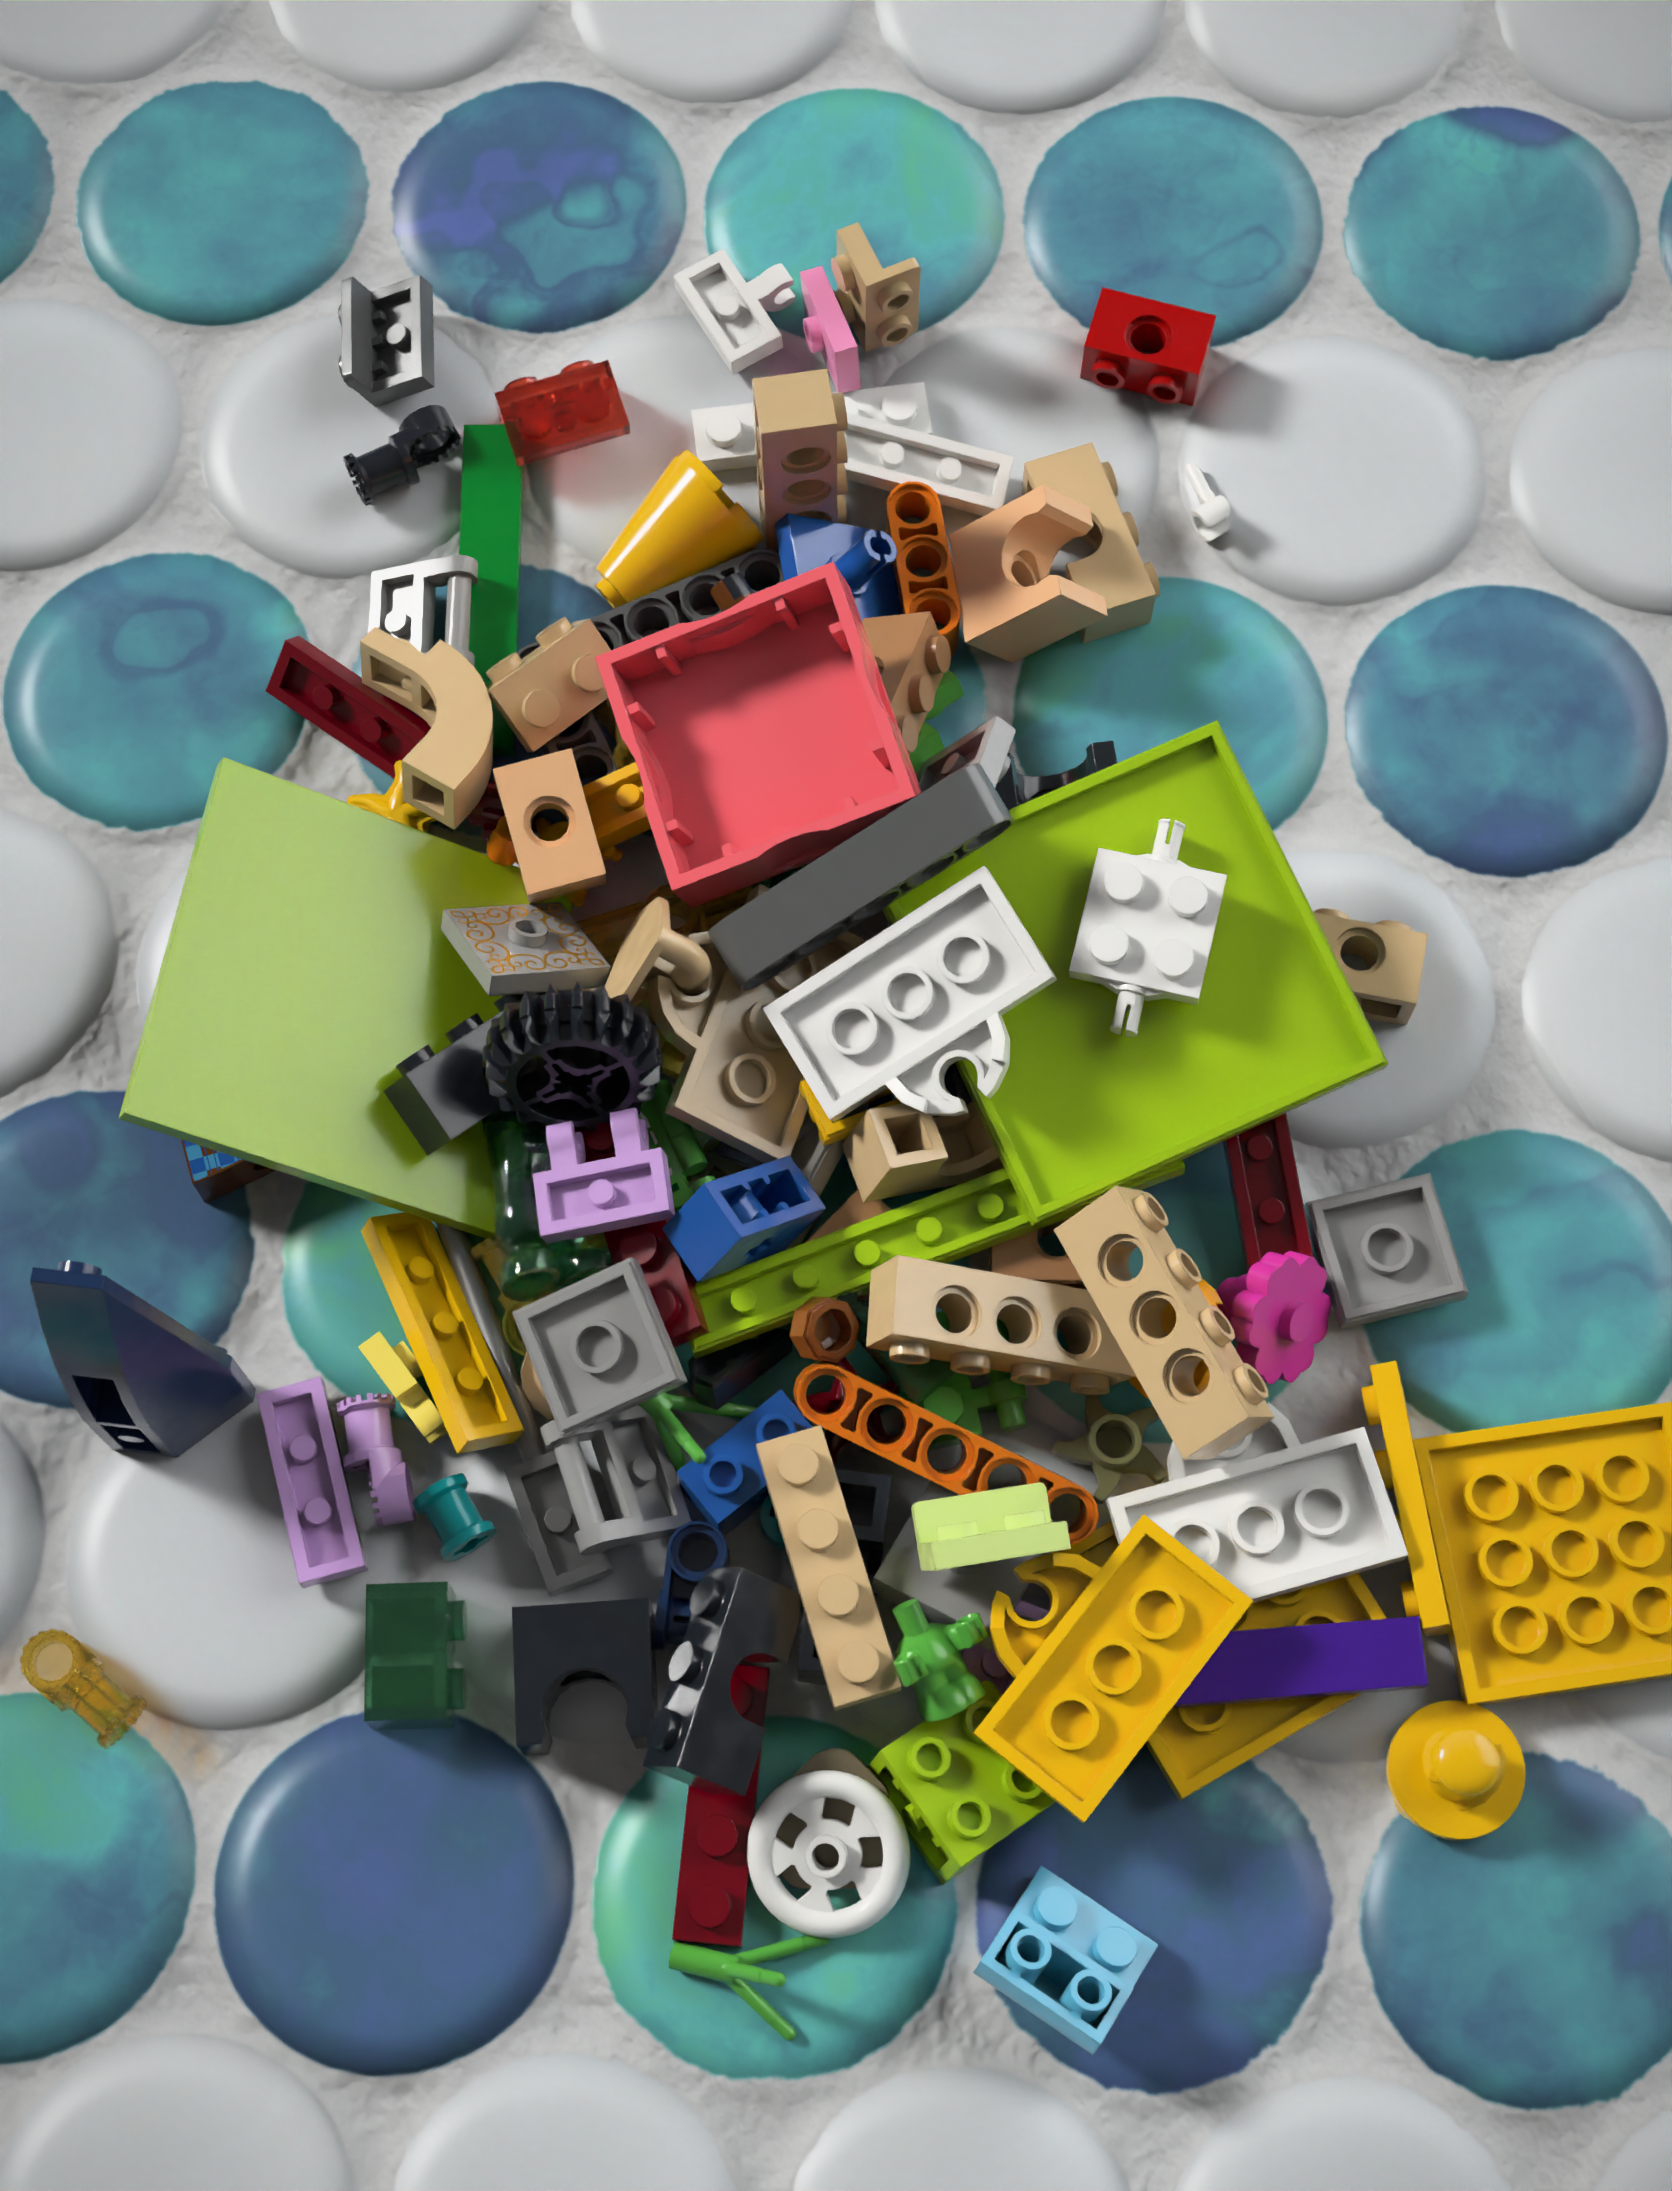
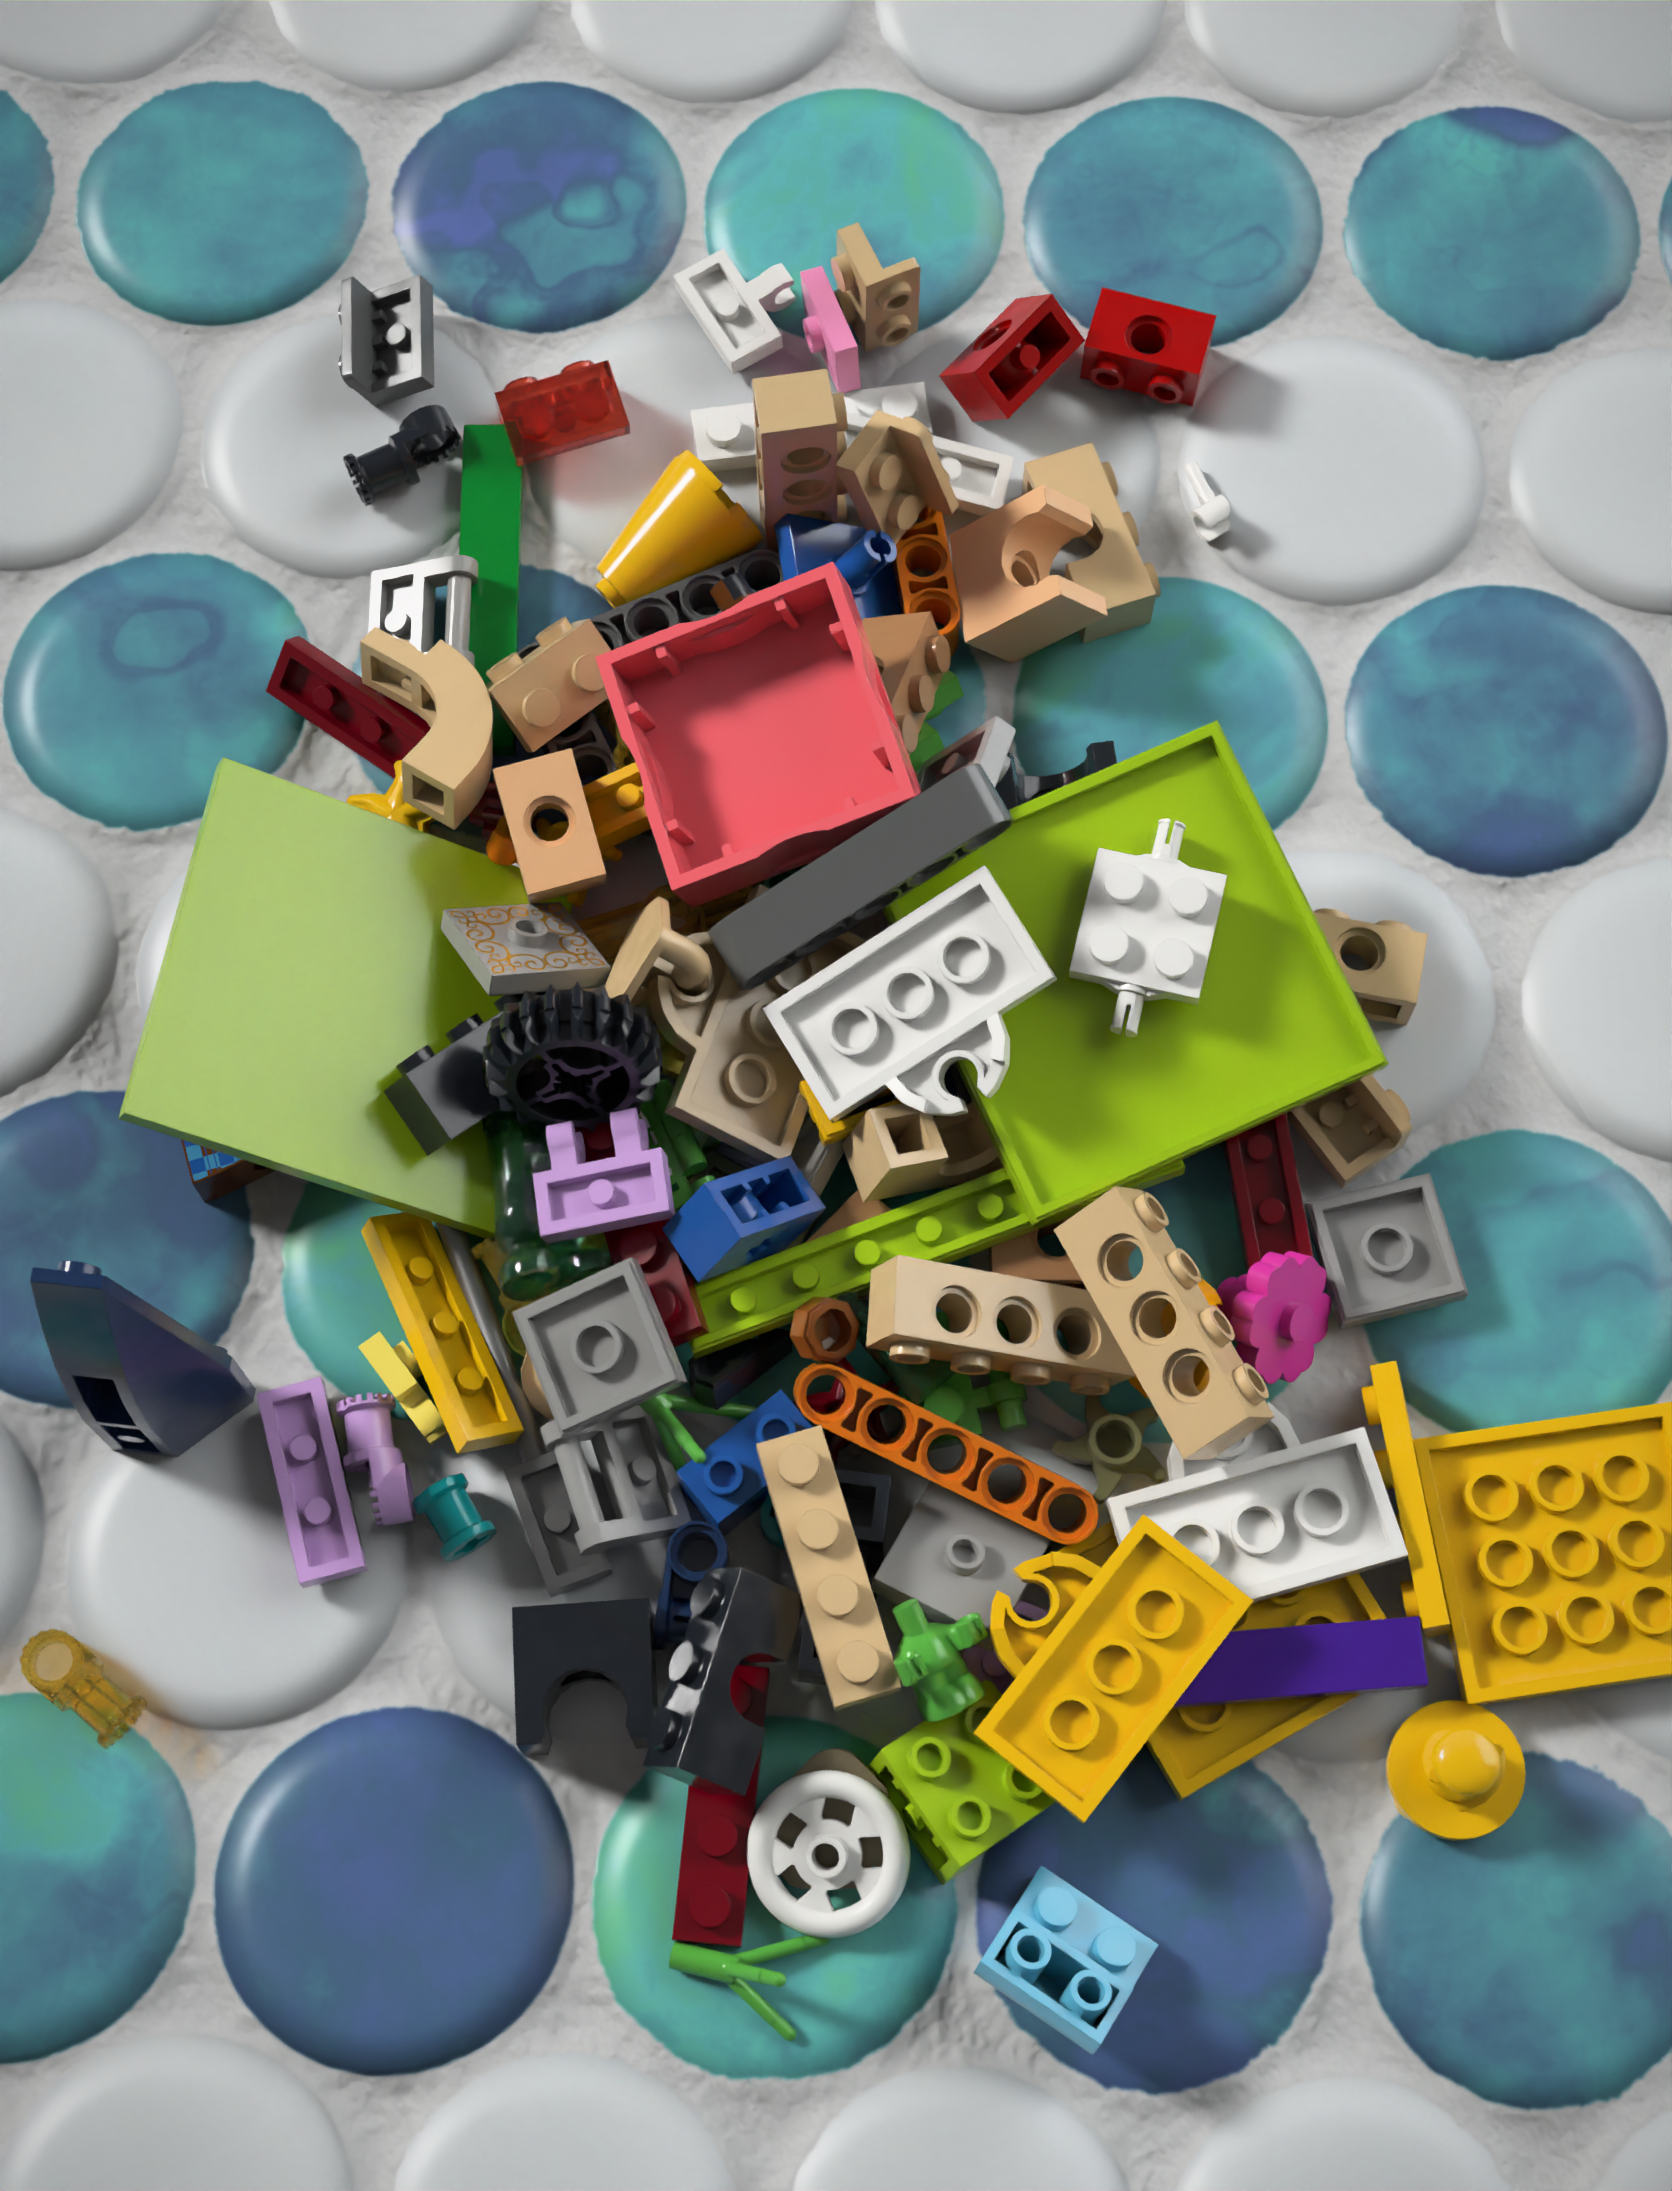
clear green piece [364,1581,467,1730] -> none
yellowish green bracket [911,1482,1071,1571] -> none
none -> tan bracket [835,410,959,545]
none -> red brick [939,294,1085,422]
none -> tan bracket [1286,1074,1412,1189]

